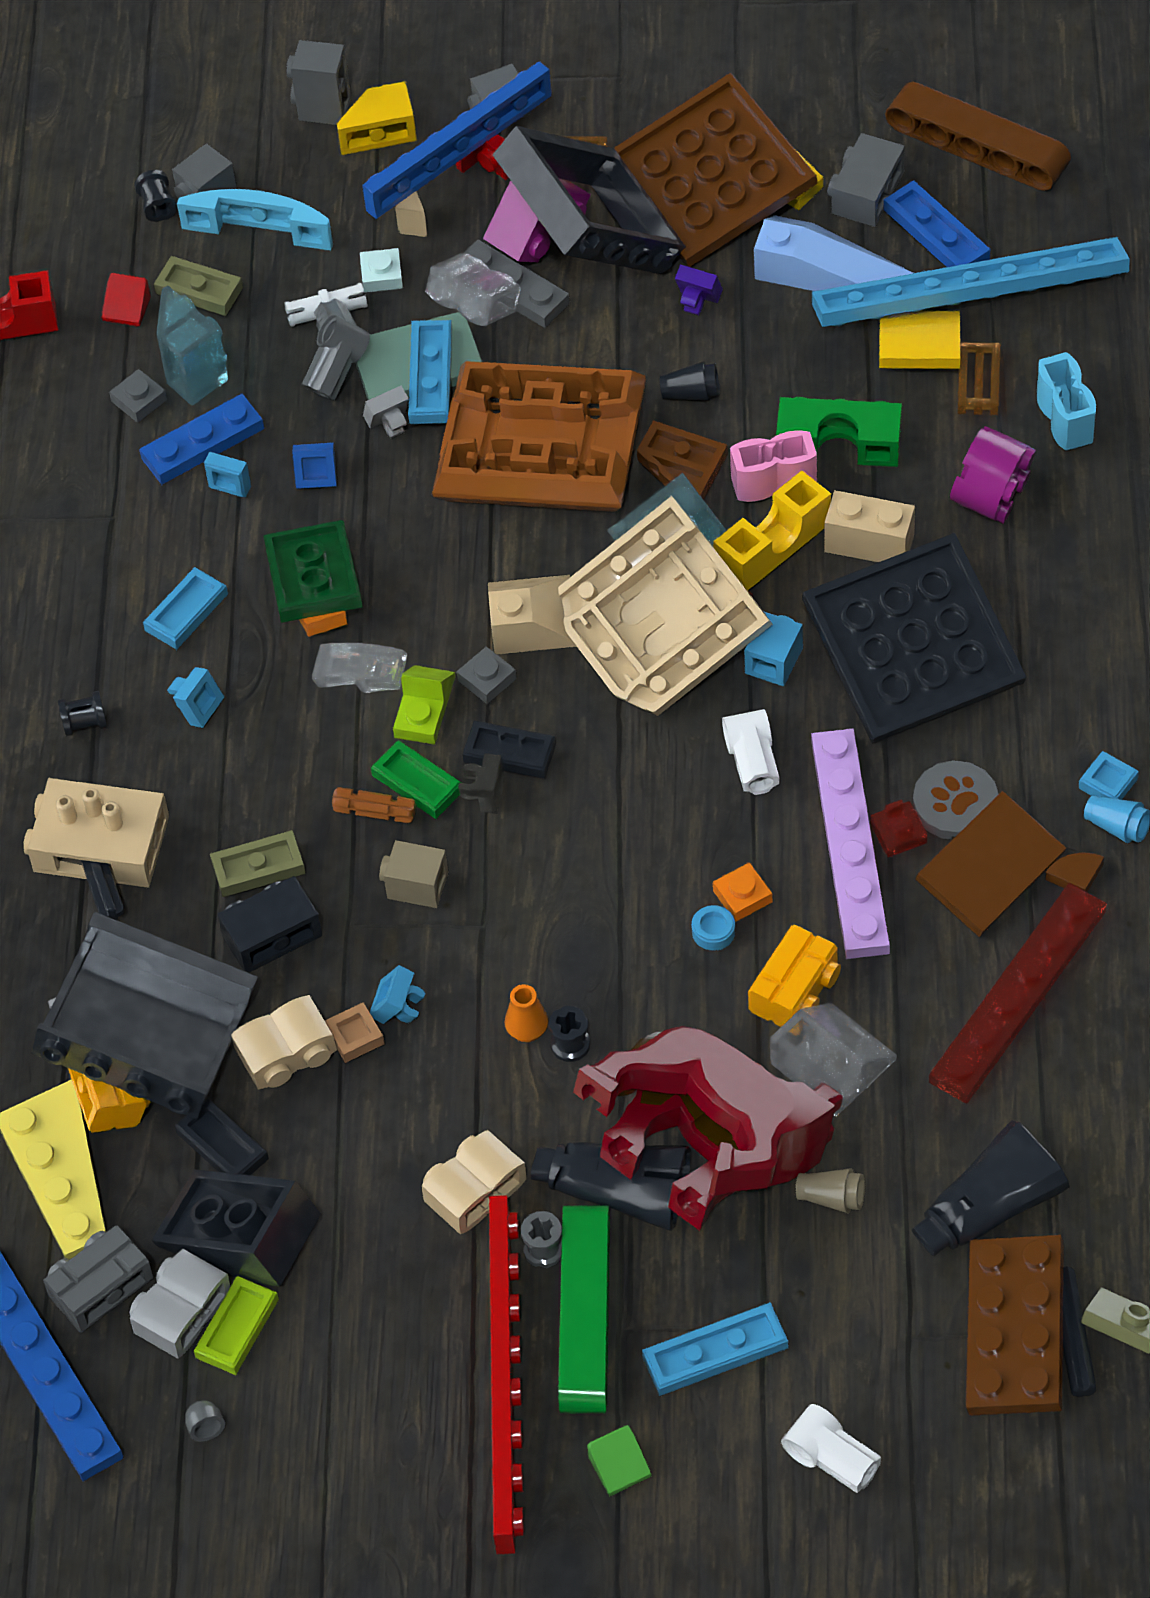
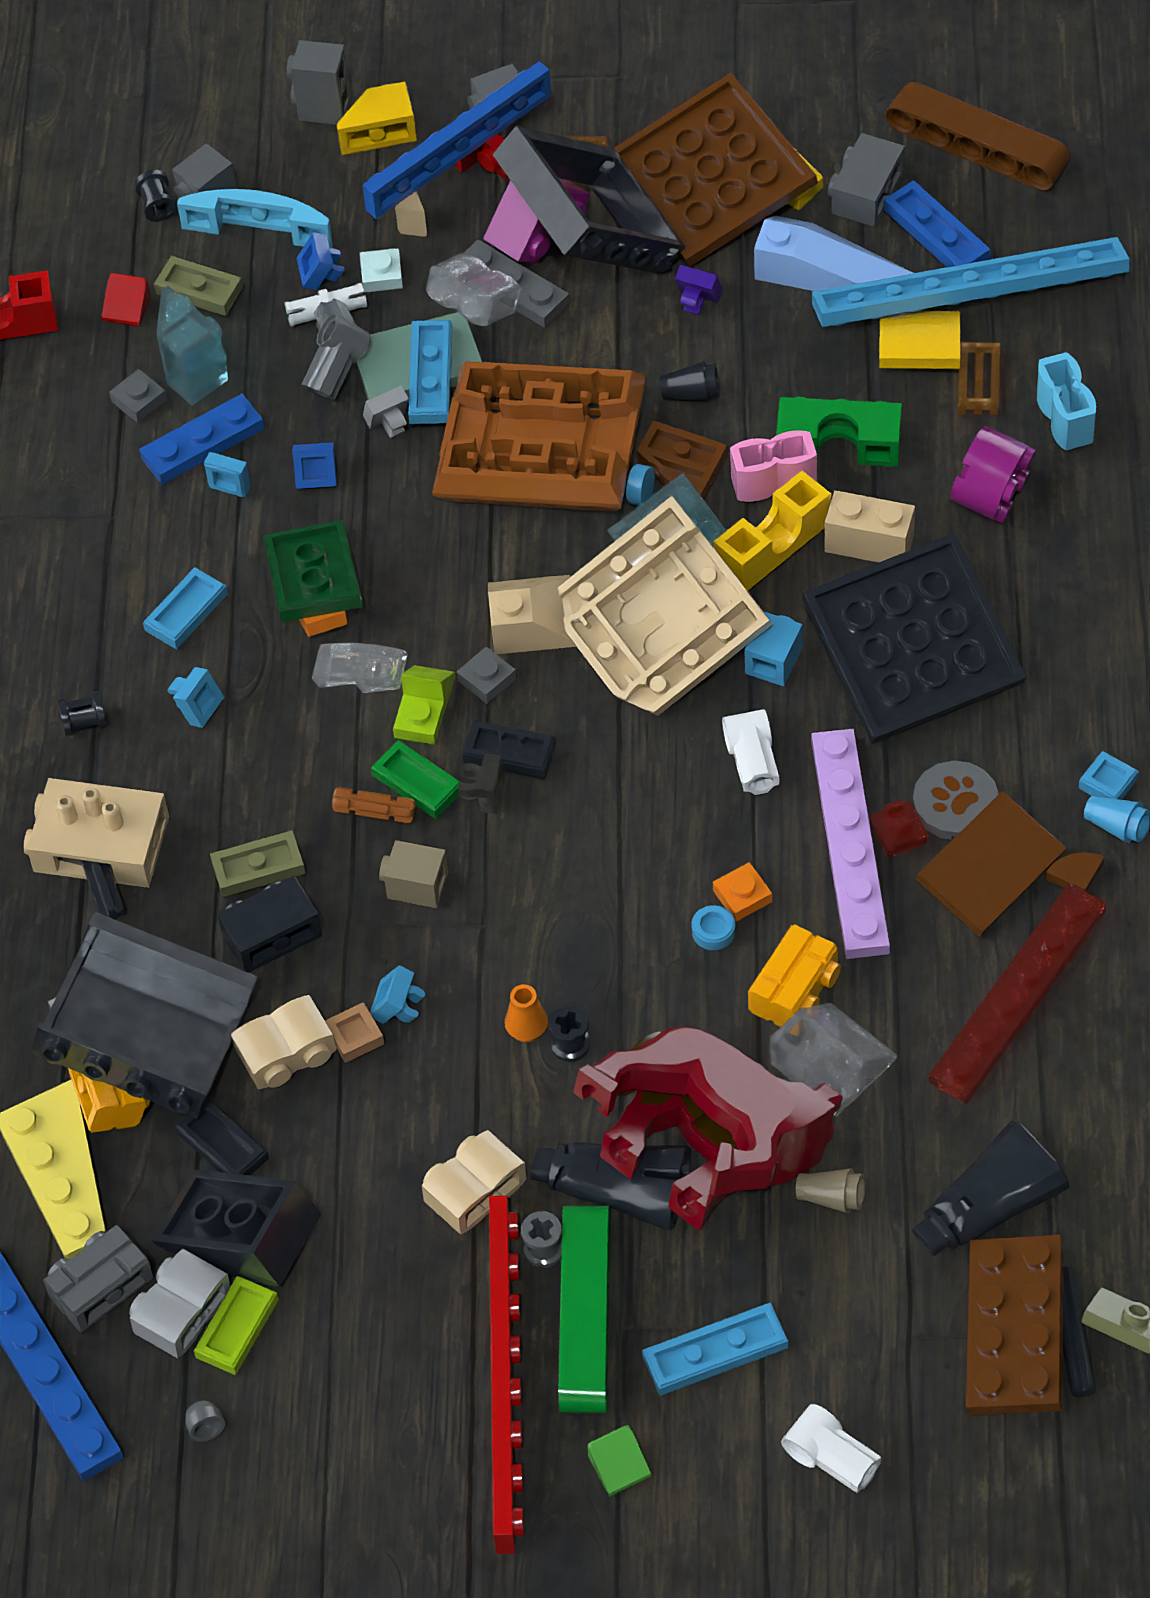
none -> blue tile [296,233,345,290]
none -> dark azure tile [626,464,655,507]

